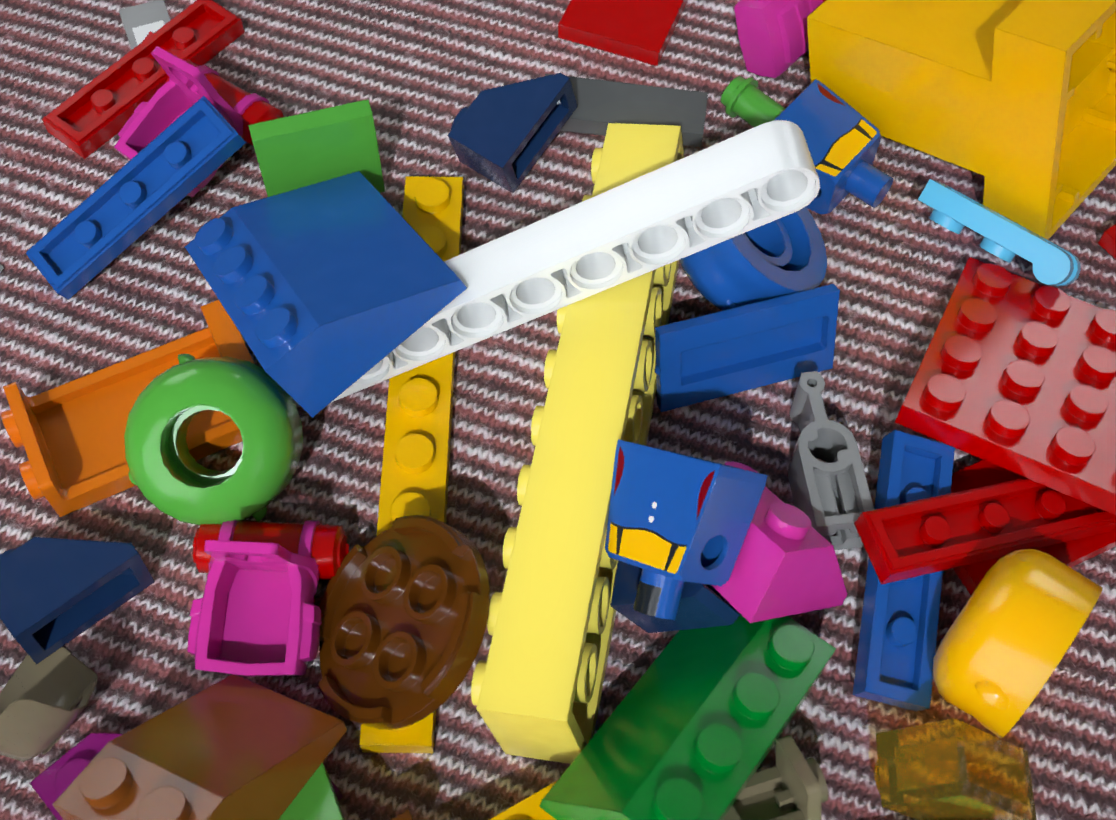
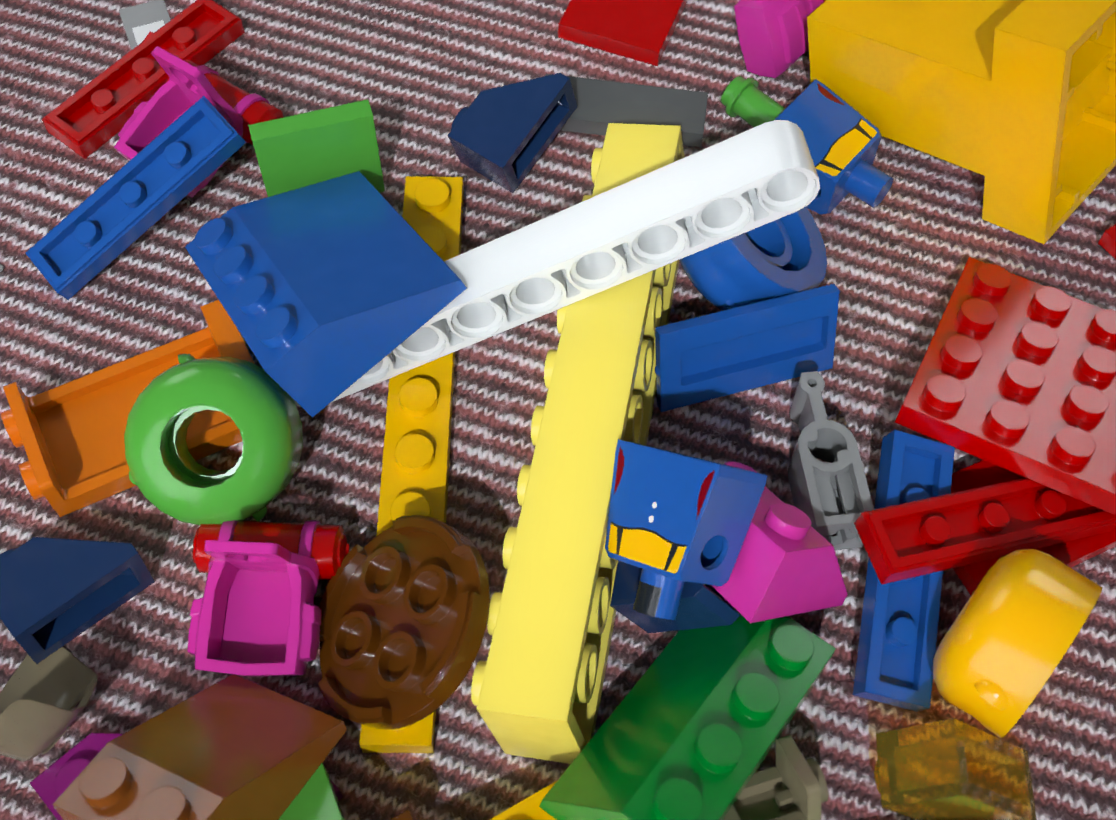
medium azure plate [918,179,1081,286] -> none

